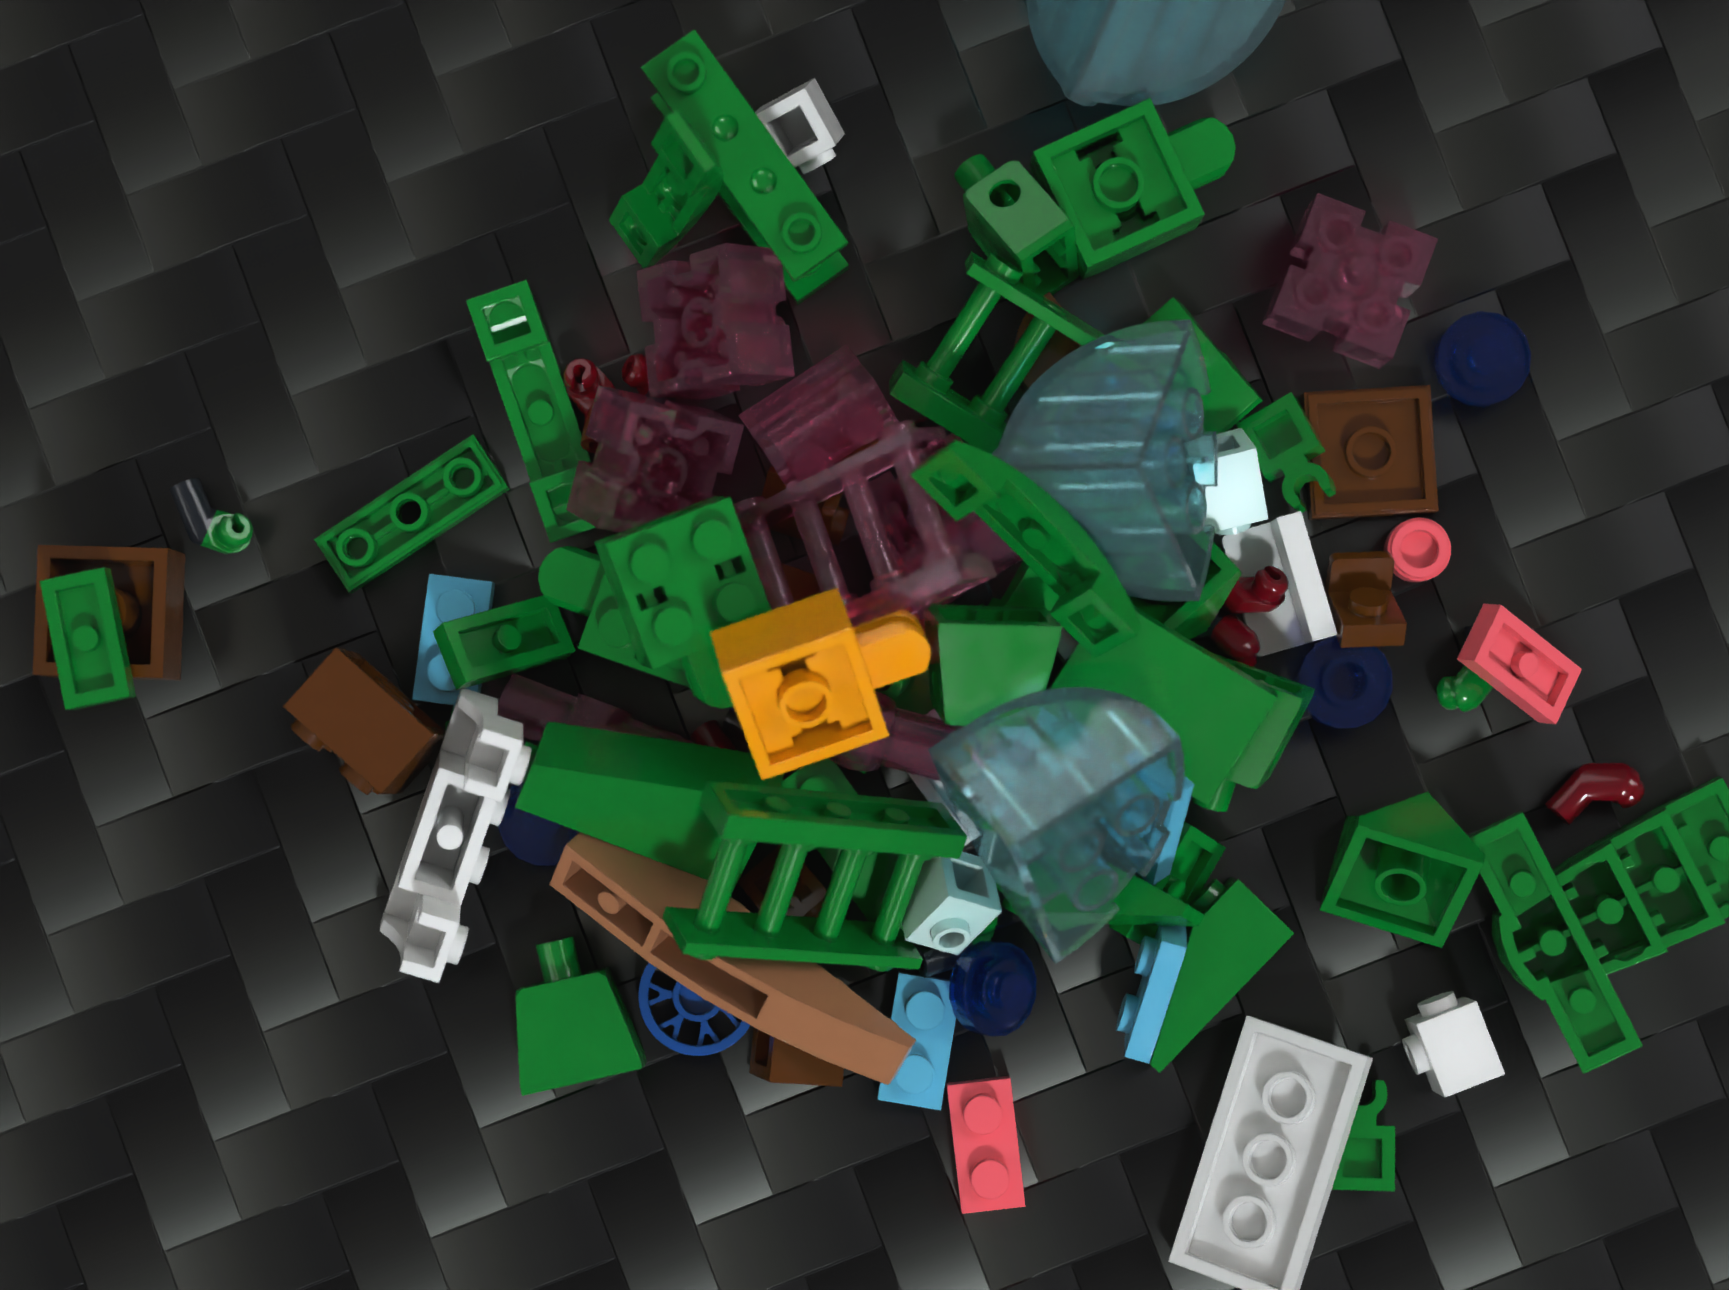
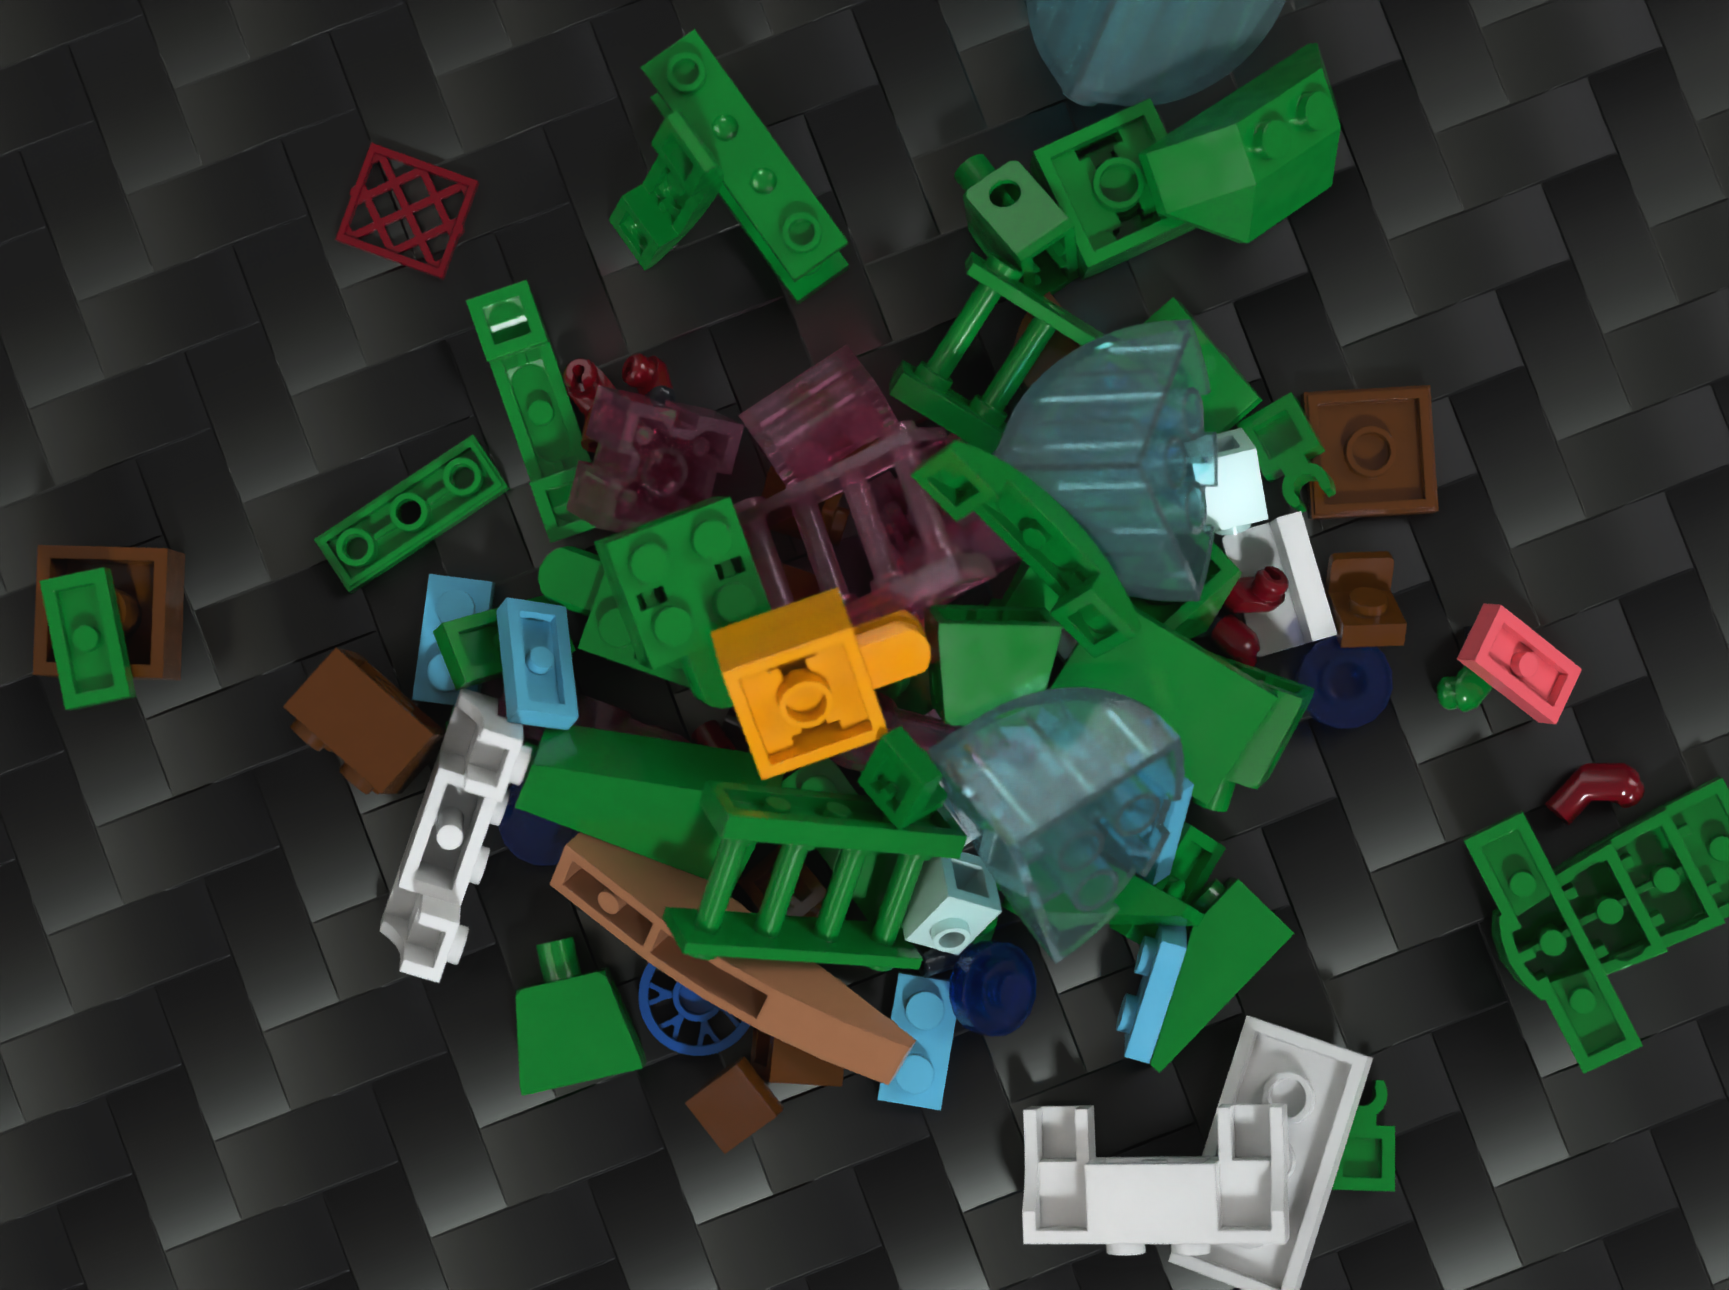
arm [169,478,253,554] -> none
clear pink brick [637,243,795,400] -> none
white brick [755,78,845,174] -> none
coral plate [946,1076,1026,1214] -> none
clear pink brick [1262,193,1438,369] -> none
green slope [1320,792,1485,948] -> none
coral tile [1384,518,1451,582] -> none
white brick [1402,991,1505,1097] -> none
clear blue plate [1434,311,1531,407] -> none
none -> dark red window [335,143,479,280]
none -> medium azure plate [496,597,579,730]
none -> reddish brown brick [685,1056,784,1154]
none -> green bracket [857,726,948,830]
none -> white bracket [1022,1103,1290,1256]
none -> green wedge [1137,43,1341,243]

